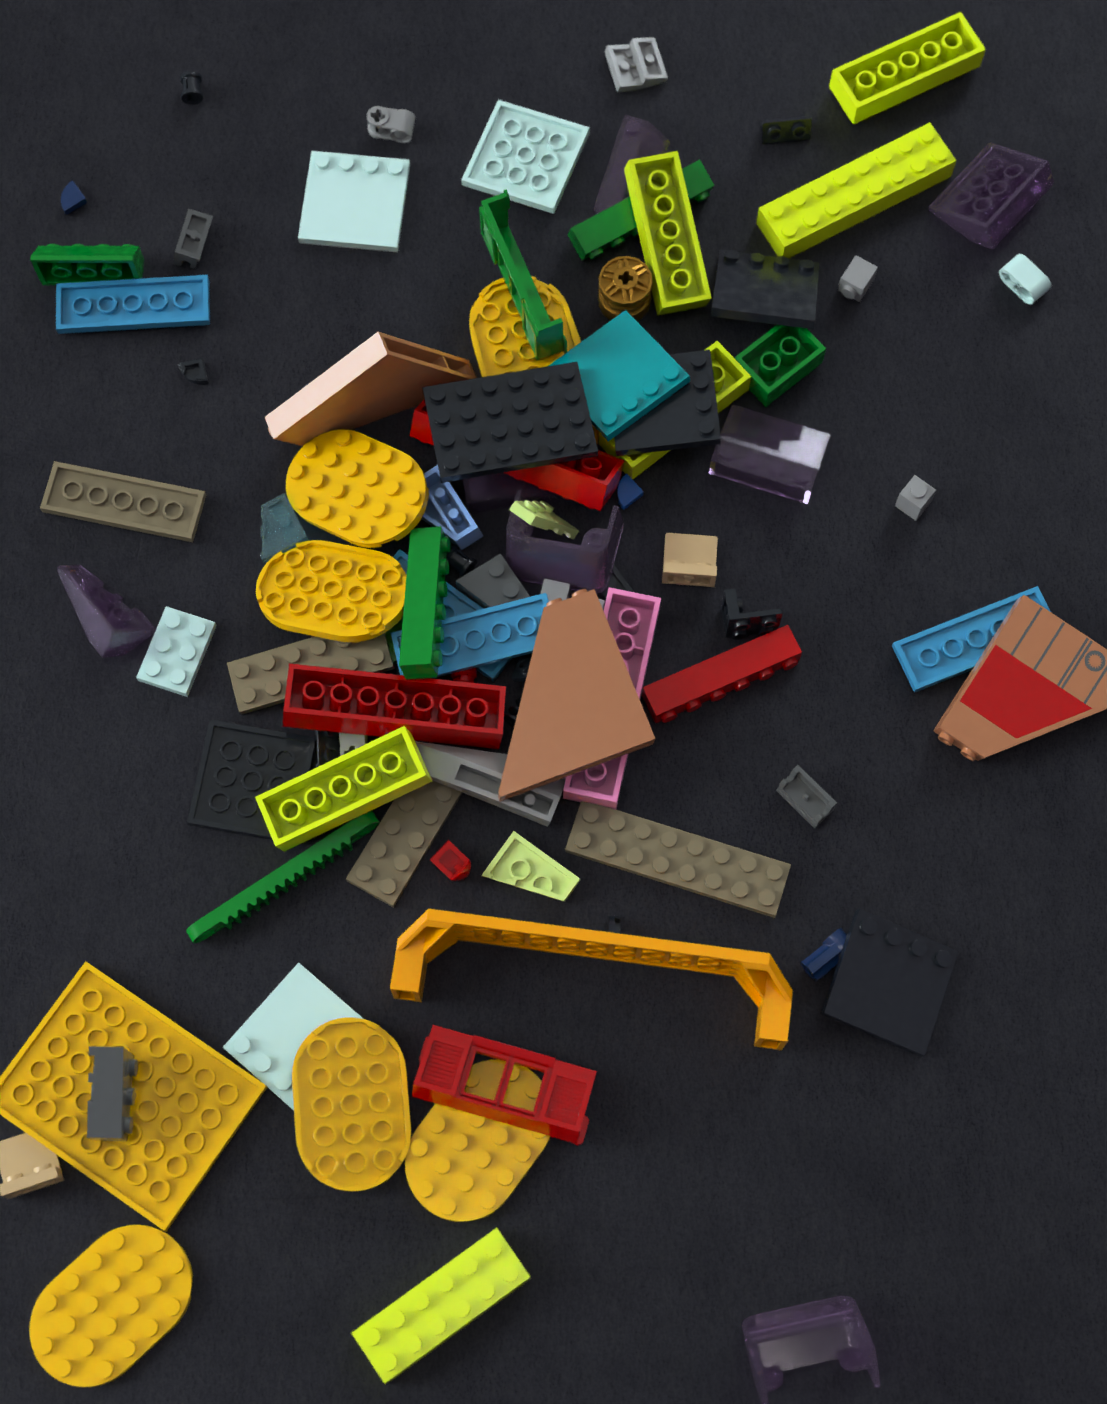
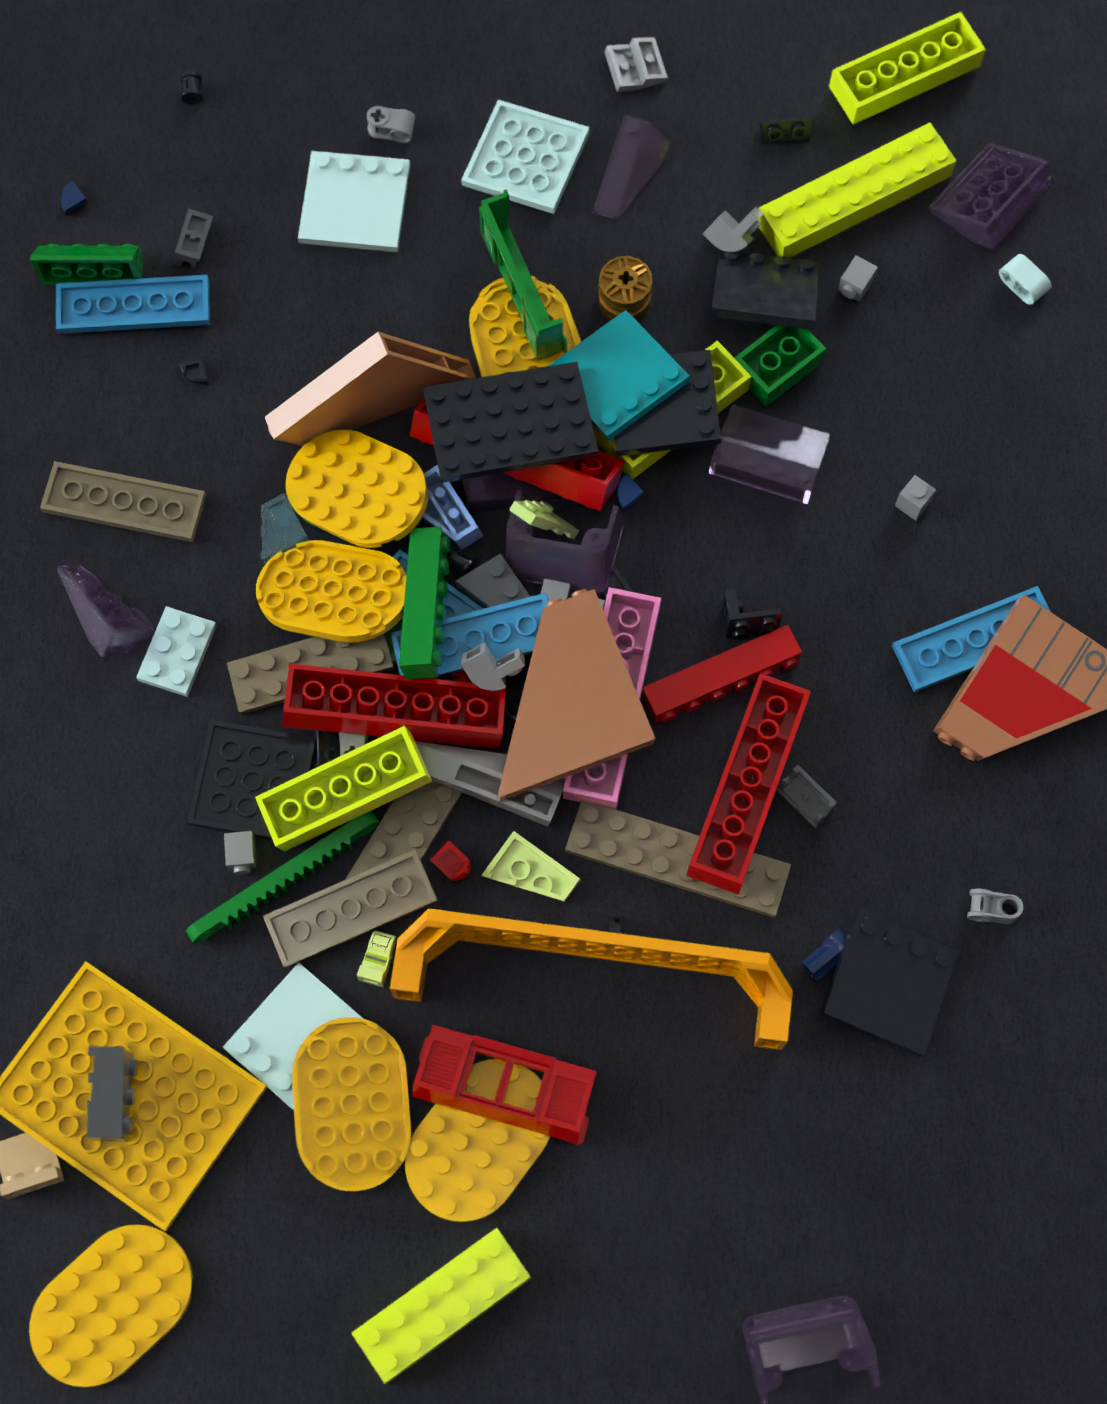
green brick [568,160,715,261] -> none
neon yellow brick [624,151,712,316] -> none
tan bracket [662,533,718,587] -> none
none -> light grey brick [224,831,257,875]
none -> dark tan plate [263,849,438,968]
none -> yellowish green leg [357,930,396,987]
none -> light grey brick [461,642,525,691]
none -> red brick [686,673,811,895]
none -> light grey brick [703,207,763,252]
none -> light grey piece [967,889,1023,925]

